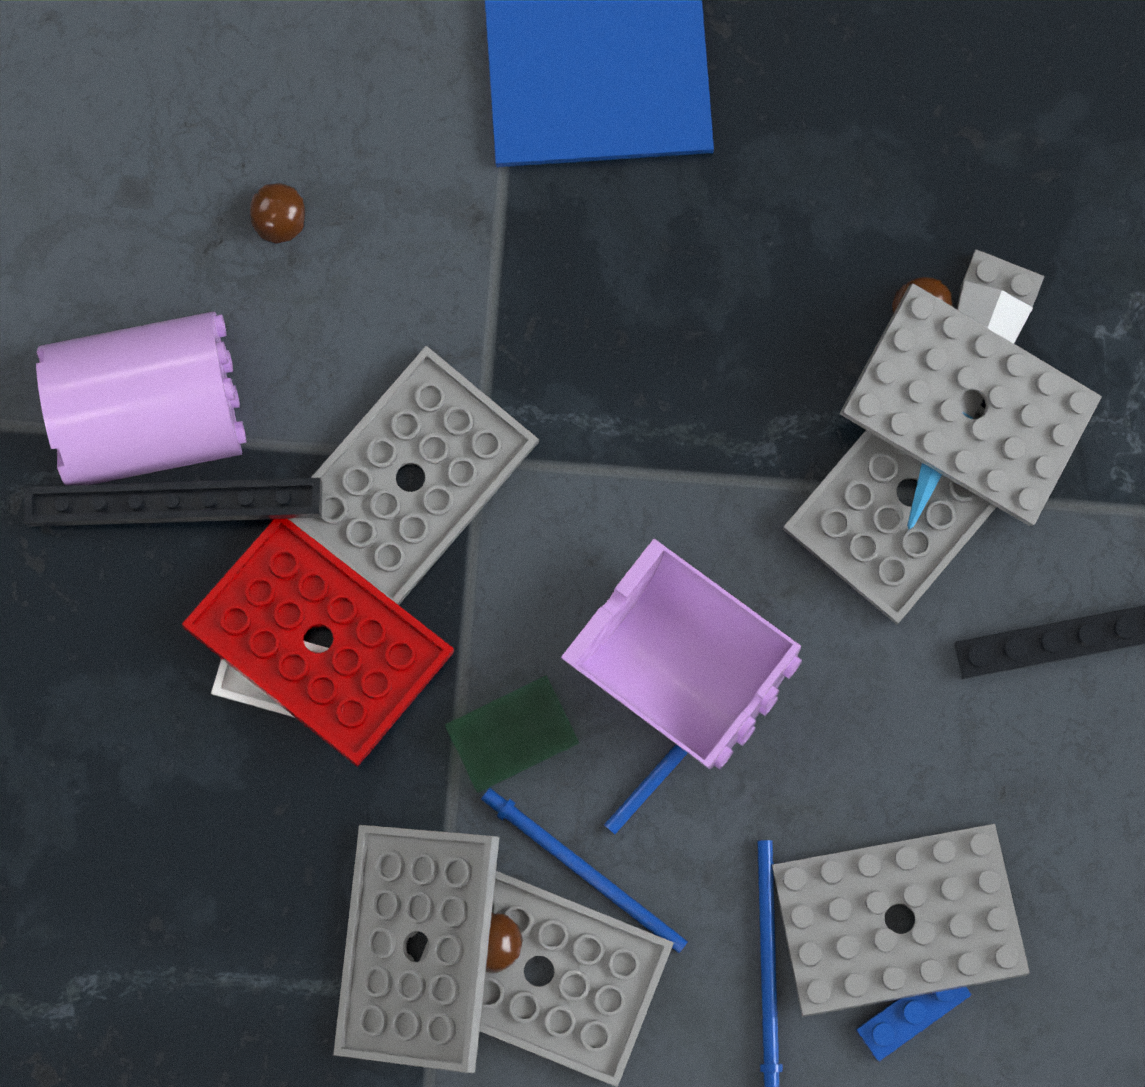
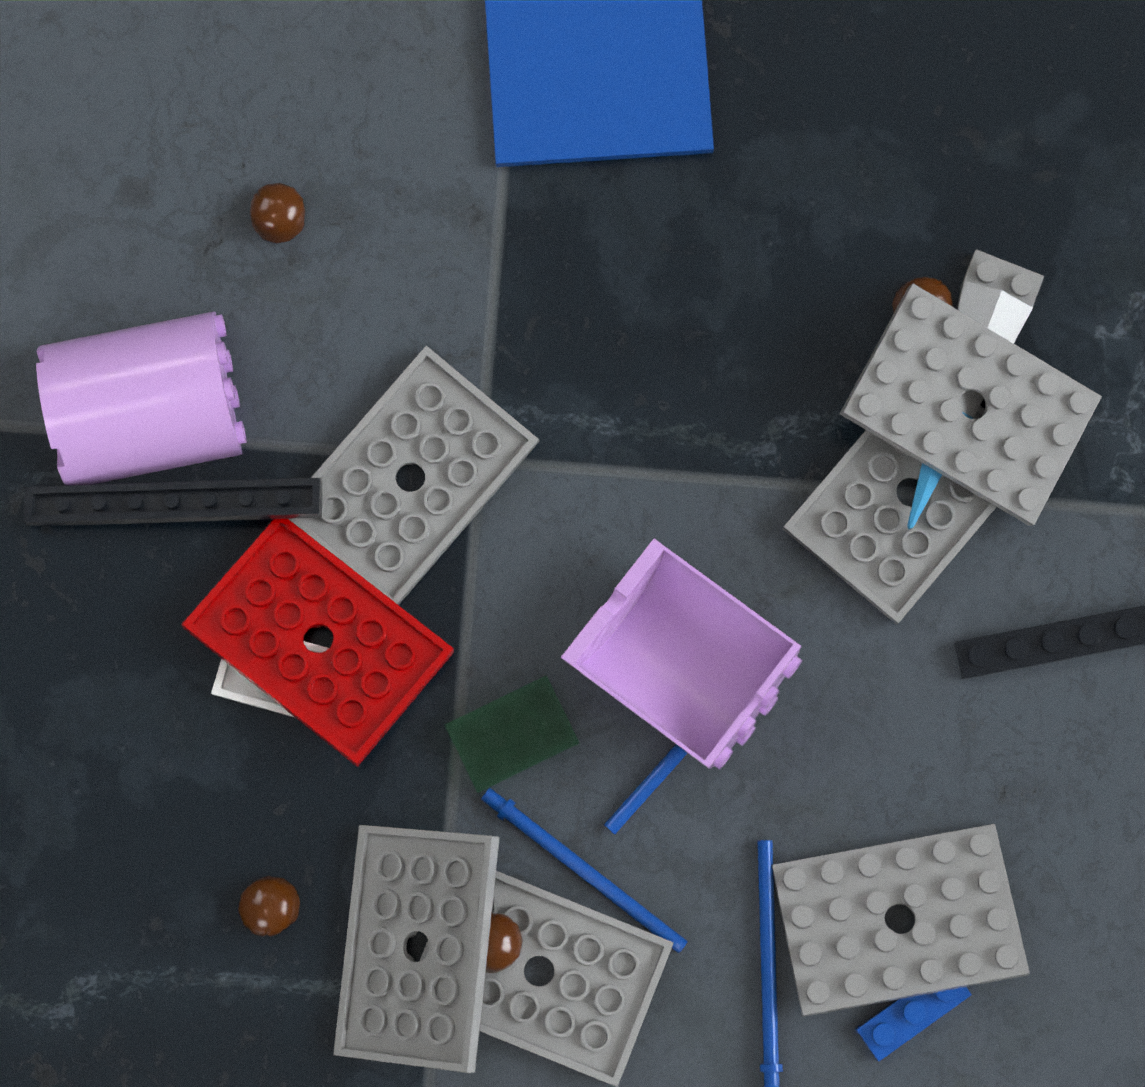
none -> reddish brown hair [238,876,300,937]

